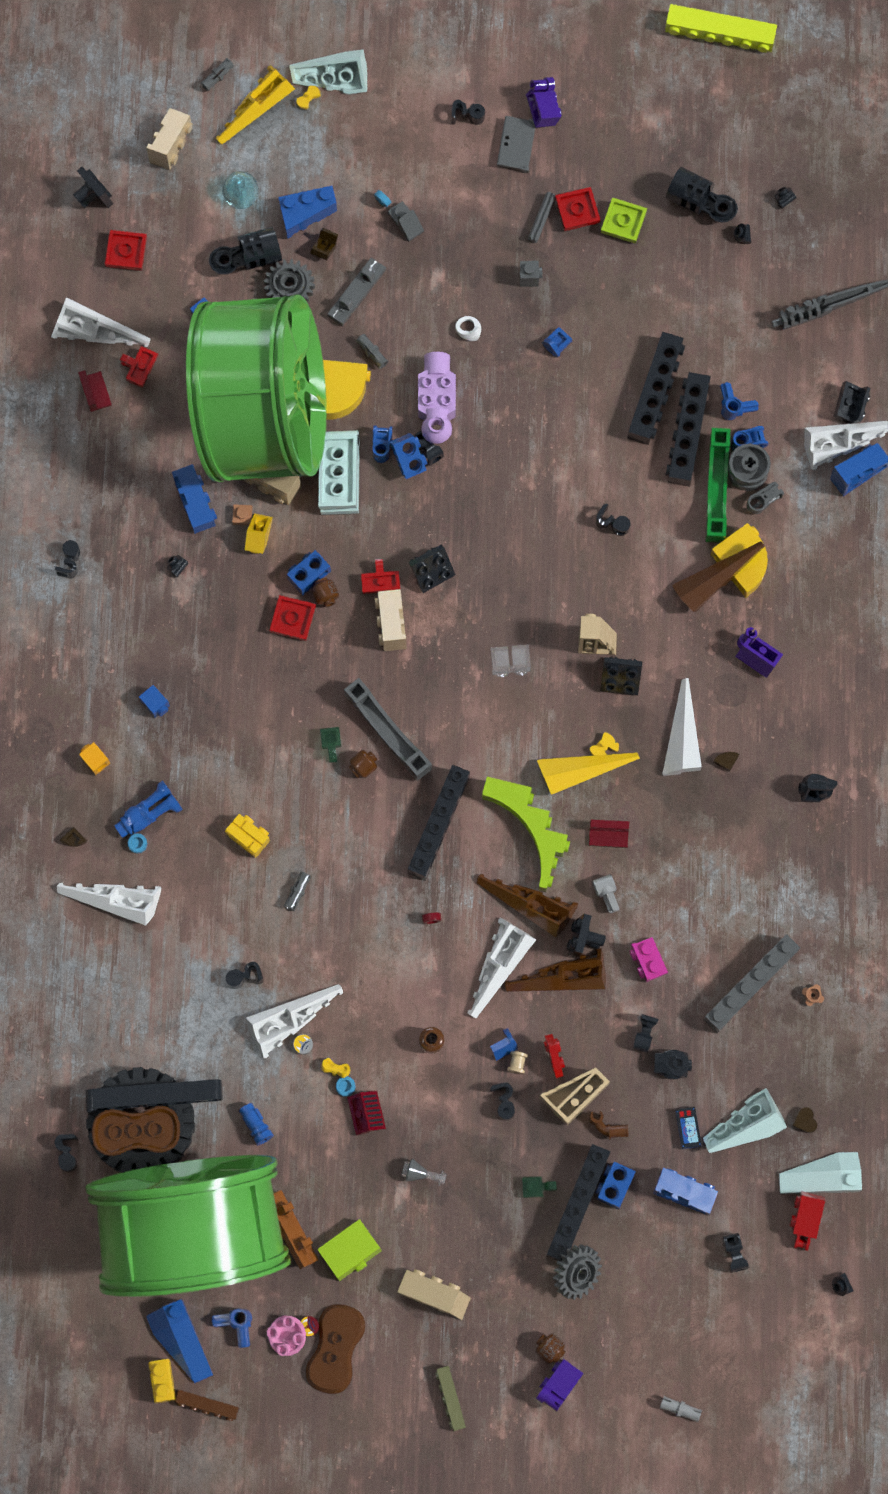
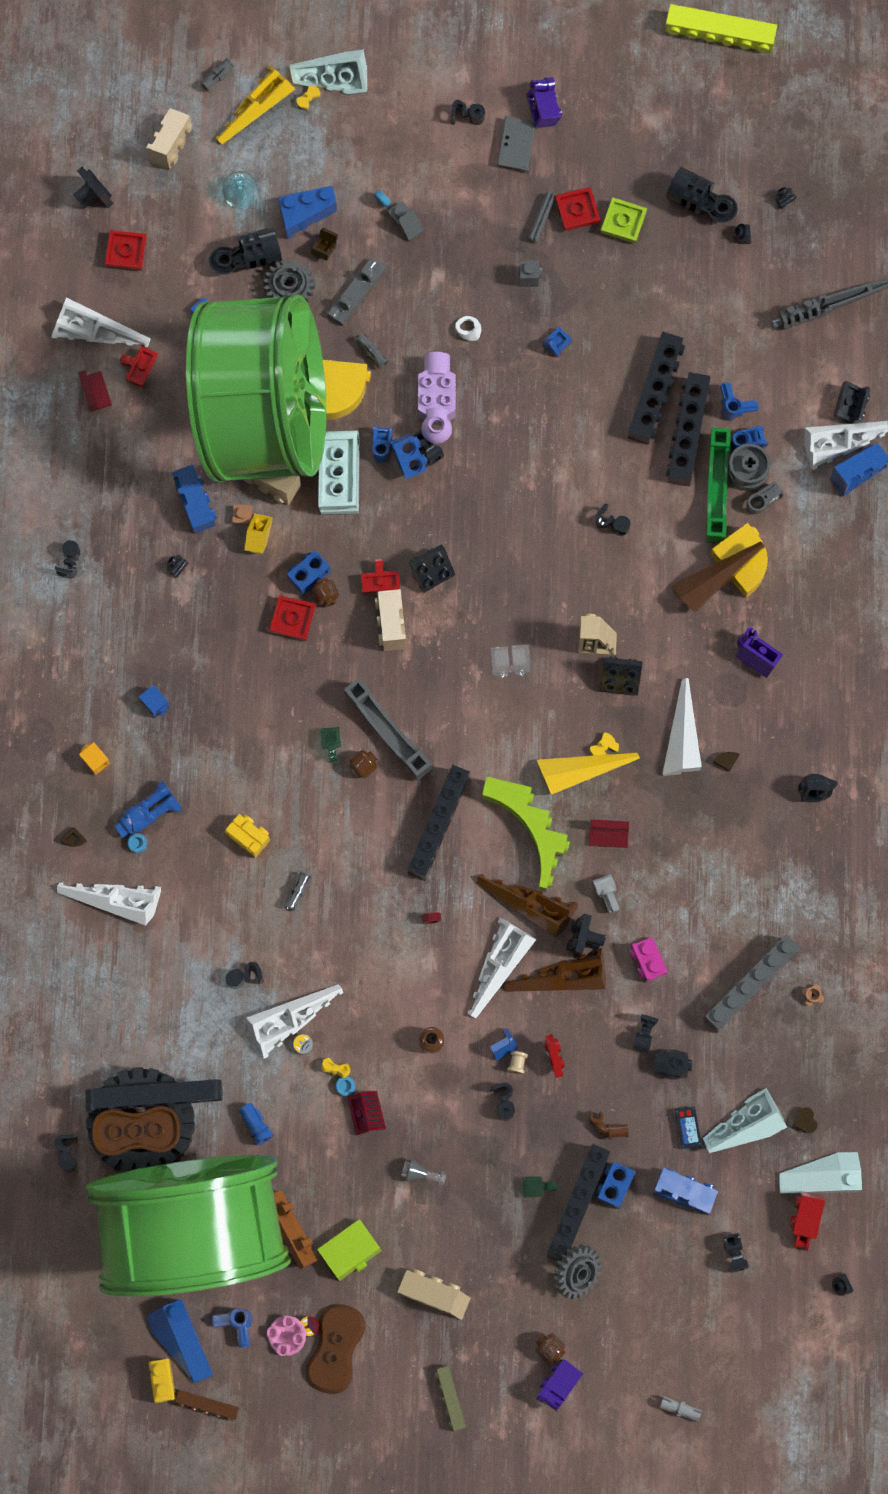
tan wedge [539,1068,610,1126] -> none

